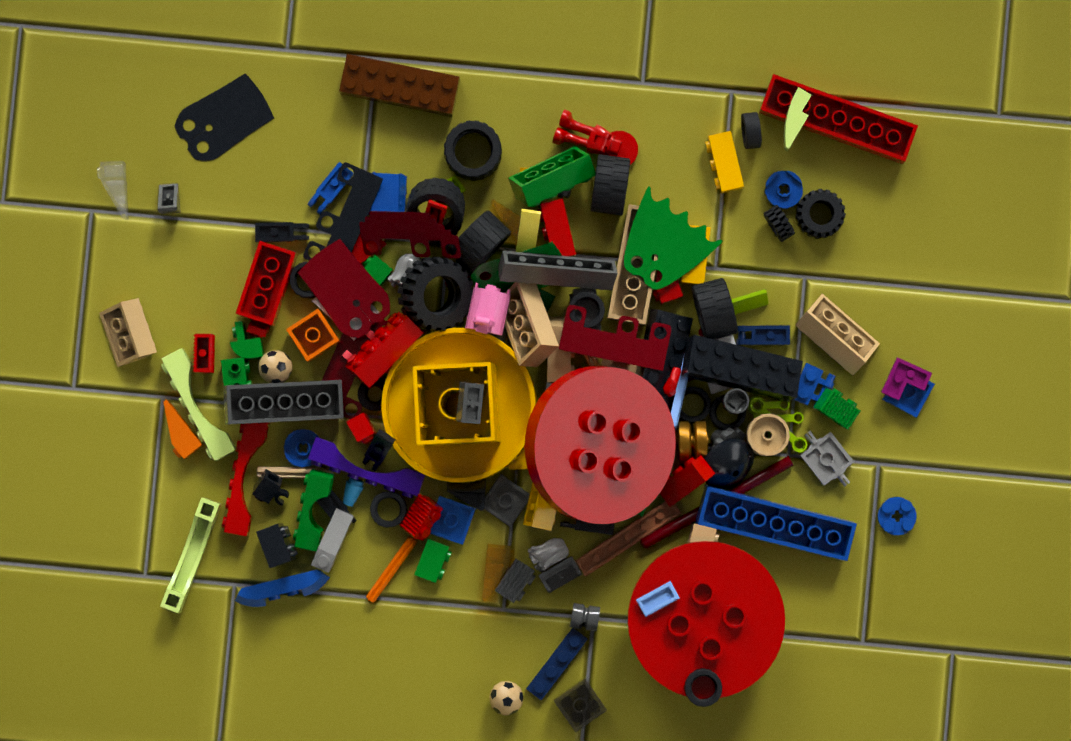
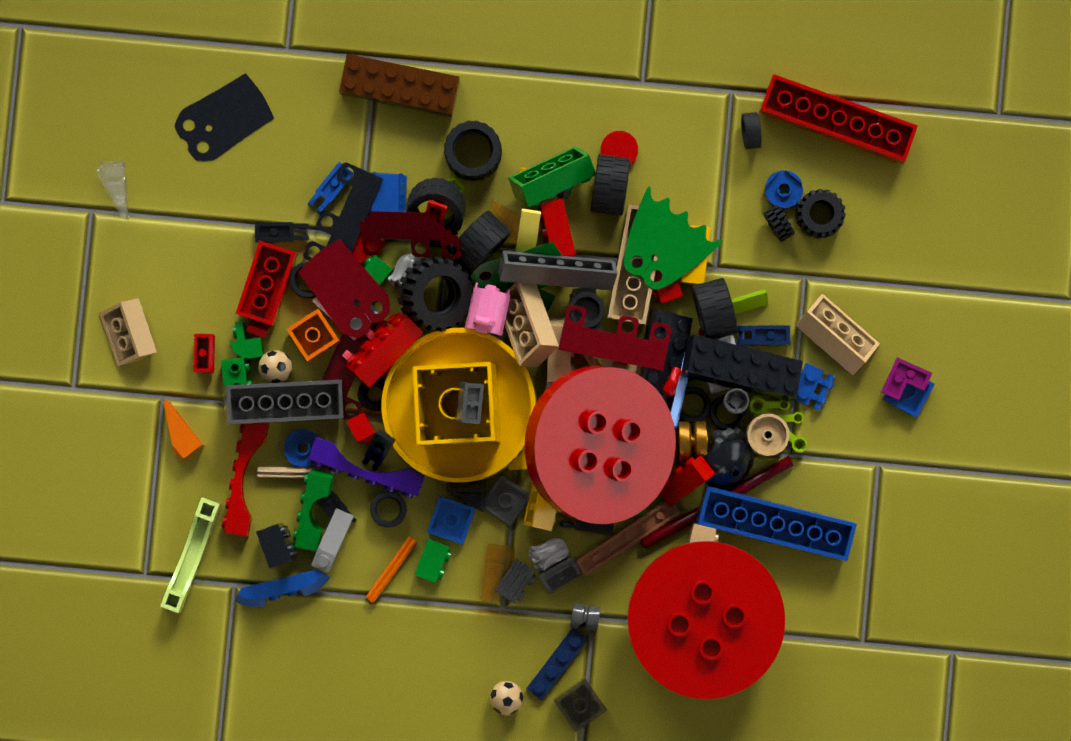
dark grey slope [158,183,181,215] -> none
yellowish green arch [161,348,236,461] -> none
black brick [252,469,289,506] -> none
dark azure cone [343,477,364,507] -> none
red brick [400,494,443,541] -> none
red piece [552,110,622,155] -> none
light blue tile [636,581,680,617] -> none
black tyre [684,668,722,707] -> none
yellow brick [705,131,744,194] -> none
yellowish green slope [783,87,811,151] -> none
light grey plate [800,431,854,487] -> none
green brick [814,388,861,430] -> none
blue plate [877,497,916,535] -> none

